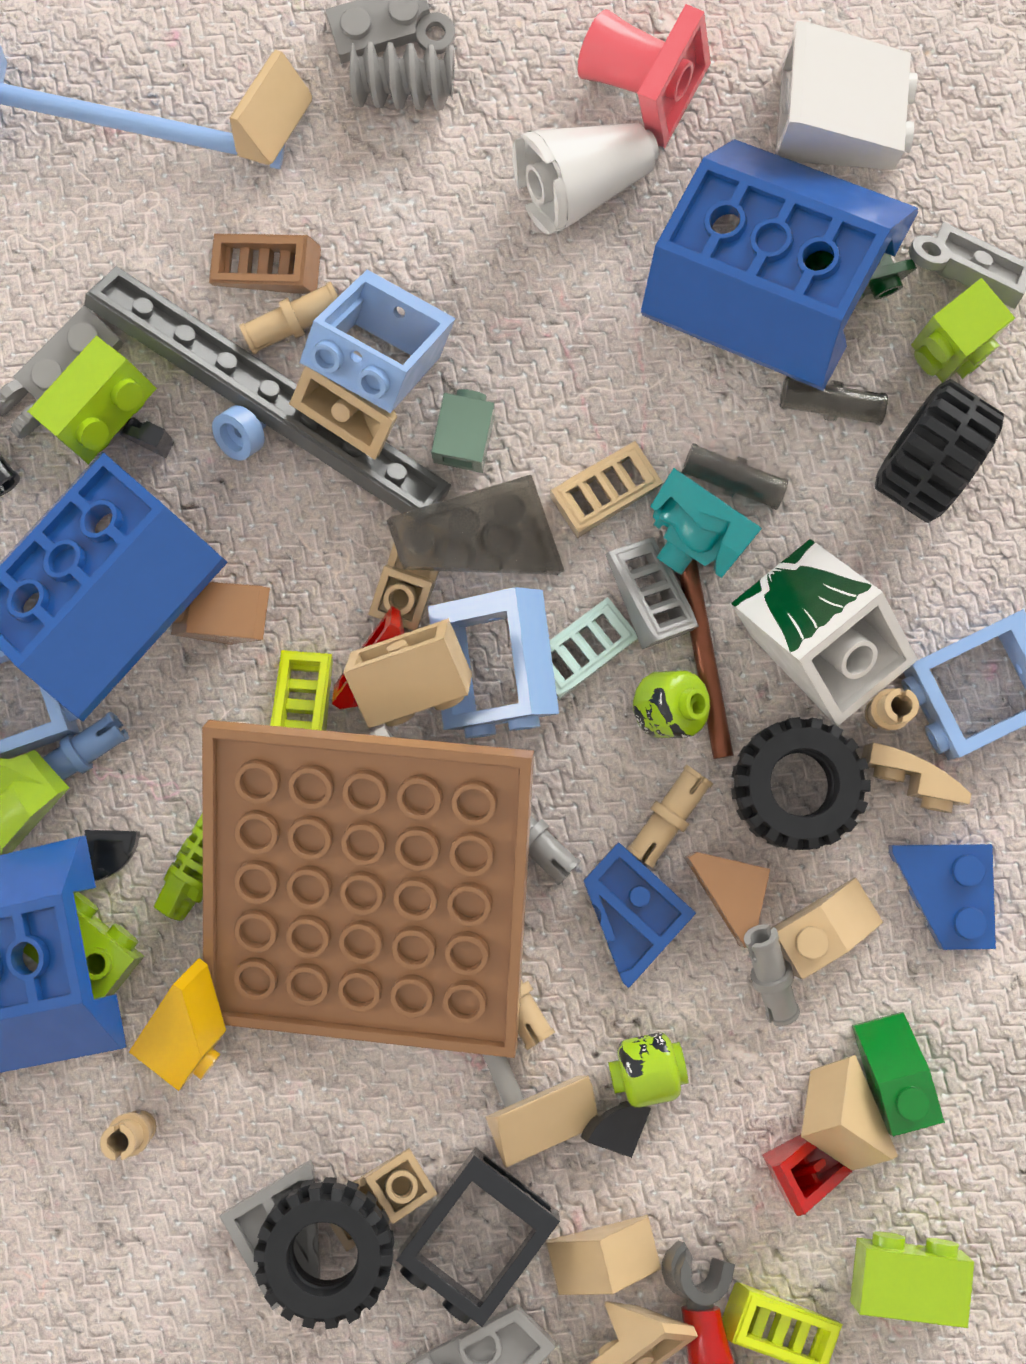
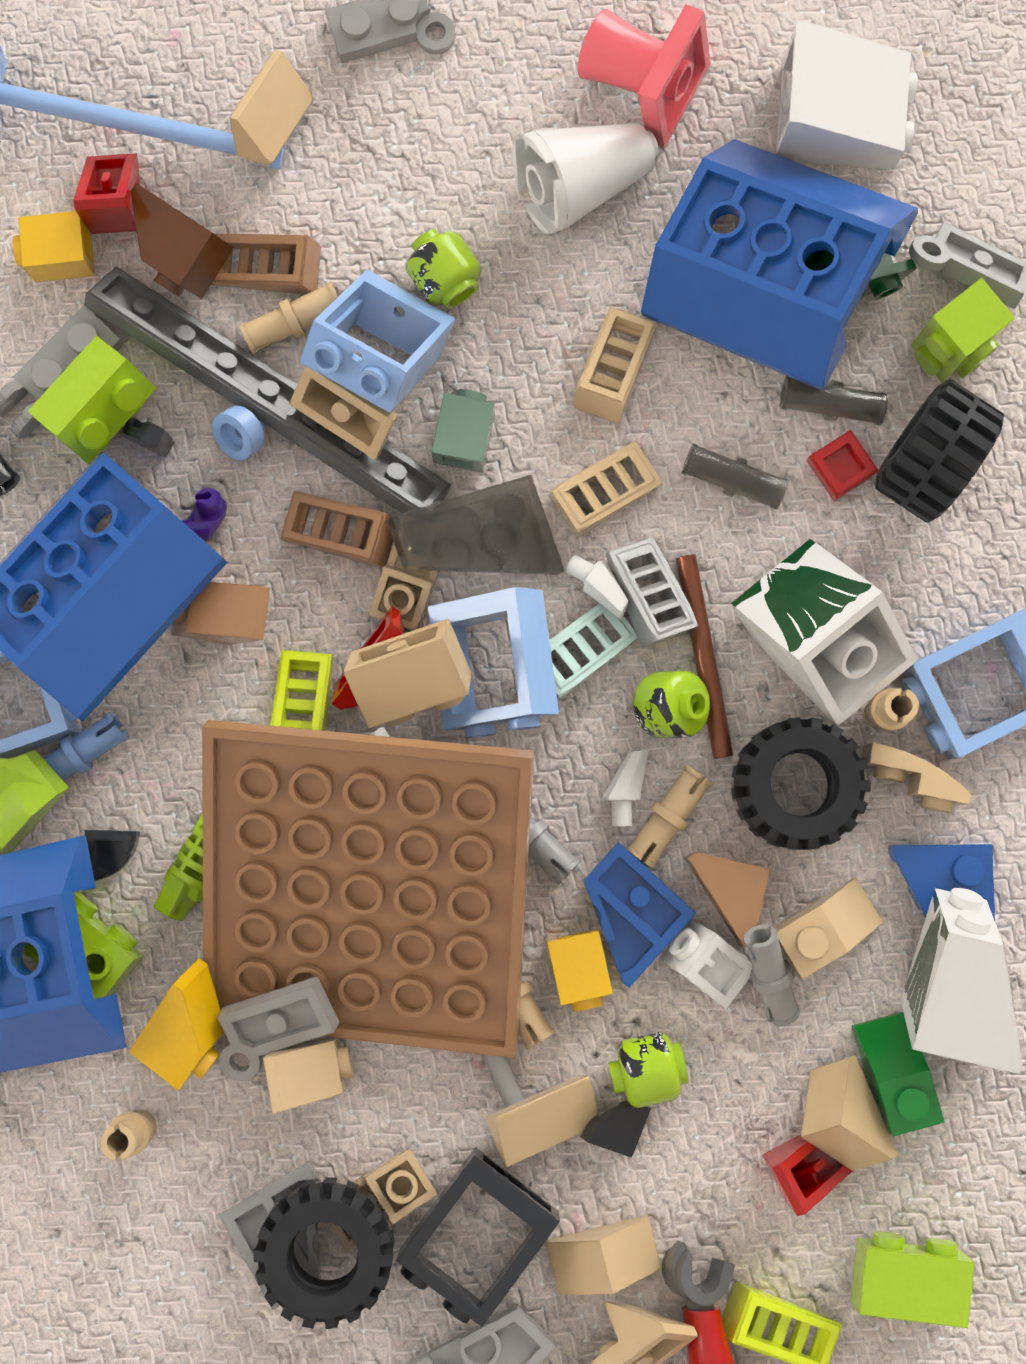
light grey piece [350,41,455,110] -> none
teal brick [650,468,762,578] -> none
none -> yellow brick [12,211,95,282]
none -> red slope [73,153,140,234]
none -> reddish brown slope [131,183,234,299]
none -> dark purple arm [181,488,227,542]
none -> light grey hinge [217,976,339,1081]
none -> tan slope [263,1037,354,1113]
none -> medium nougat slope [280,491,398,568]
none -> lime head [406,229,482,309]
none -> yellow brick [546,929,613,1012]
none -> white bar [566,555,628,619]
none -> tan slope [573,306,657,423]
none -> white bar [602,749,649,827]
none -> white bracket [662,920,753,1009]
none -> red tile [806,429,879,502]
none -> white slope [901,888,1023,1074]

